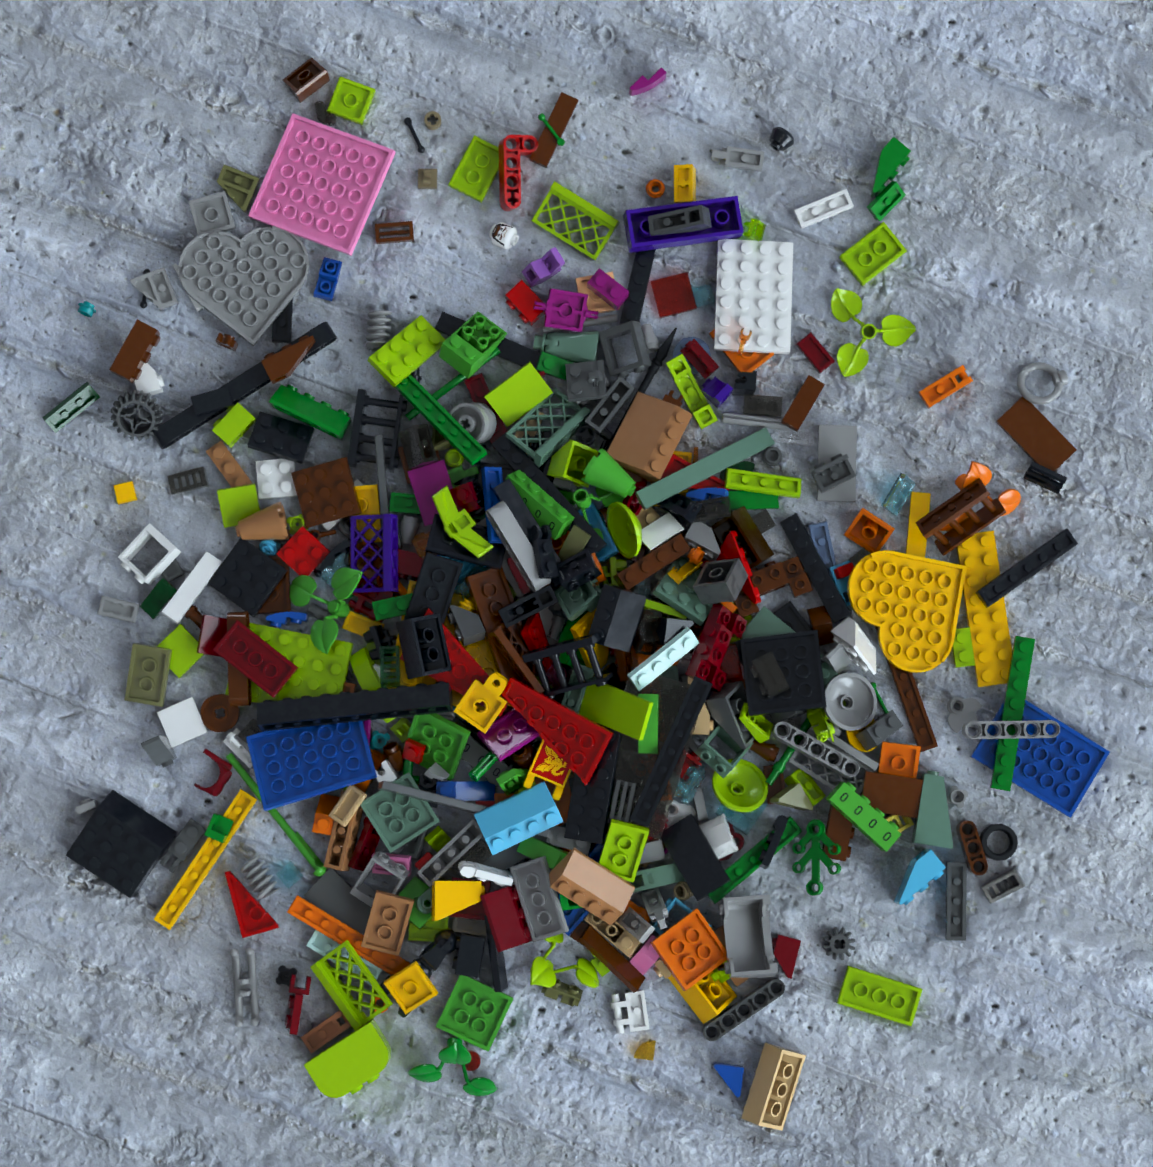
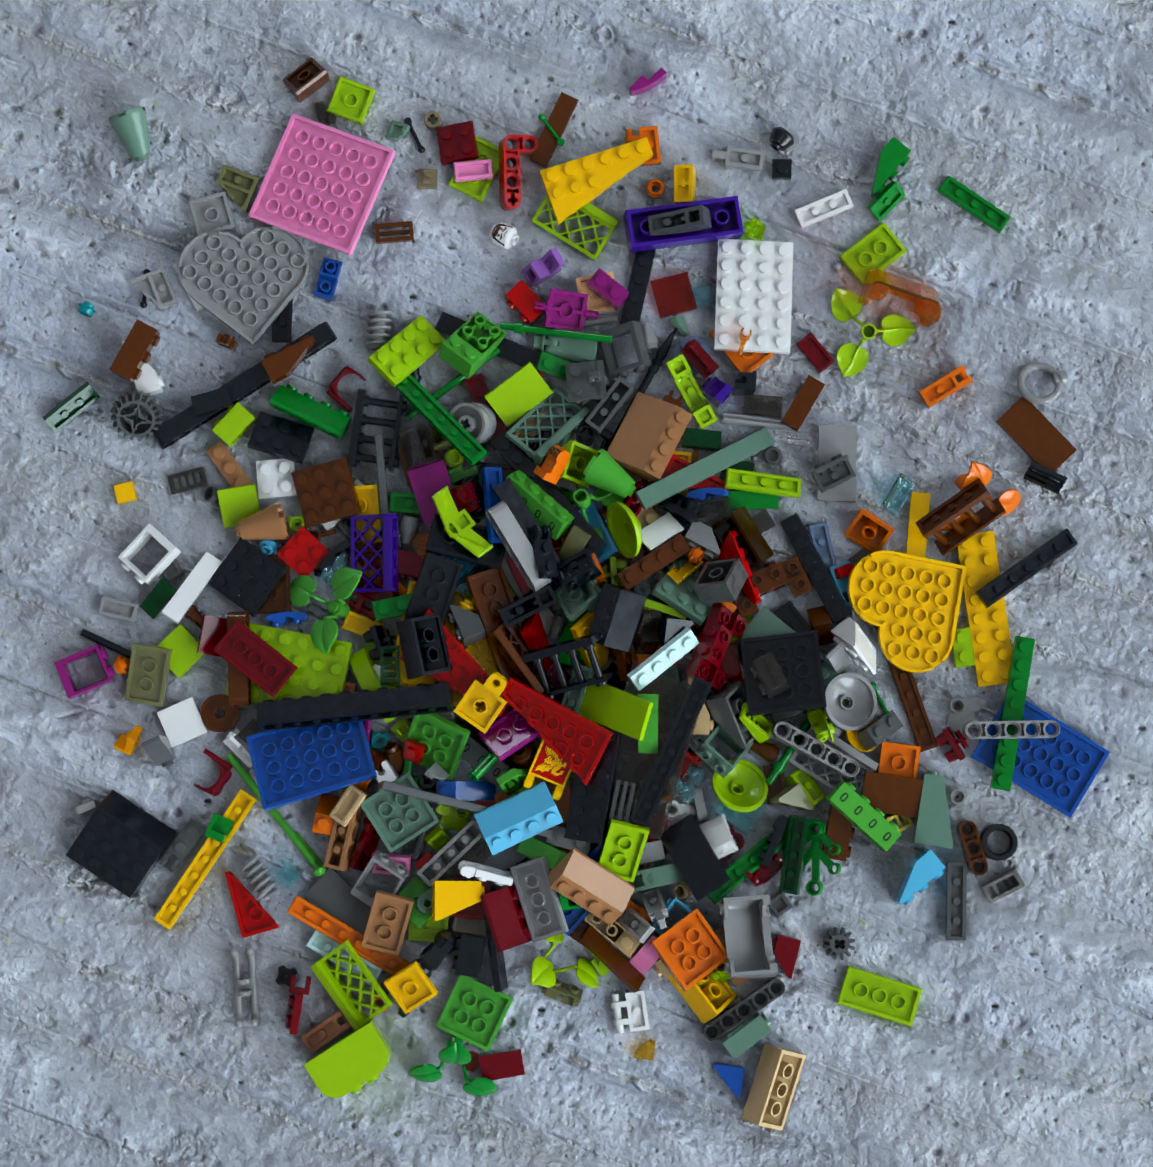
none -> magenta window [54,645,116,699]
none -> black bar [80,629,132,659]
none -> sand green cone [108,107,150,162]
none -> orange plate [113,656,130,675]
none -> light orange bracket [114,725,143,756]
none -> dark grey hinge [204,486,219,503]
none -> dark red helmet [327,366,366,412]
none -> sand green tile [385,120,410,140]
none -> lime plate [435,805,471,833]
none -> dark red plate [436,120,479,166]
none -> bright pink tile [453,159,493,183]
none -> dark red piece [478,1049,525,1081]
none -> green bar [500,322,613,343]
none -> orange leg [534,445,570,485]
none -> yellow wing [539,137,653,225]
none -> orange plate [624,126,661,166]
none -> sand green tile [670,316,690,337]
none -> dark green tile [682,428,722,451]
none -> sand green window [720,1012,772,1059]
none -> dark red helmet [745,854,783,887]
none -> dark grey tile [768,892,793,918]
none -> black plate [772,159,792,180]
none -> dark green plate [779,814,810,895]
none -> clear orange windscreen [857,269,942,327]
none -> dark red hips [935,727,969,763]
none -> green tile [937,175,1011,234]

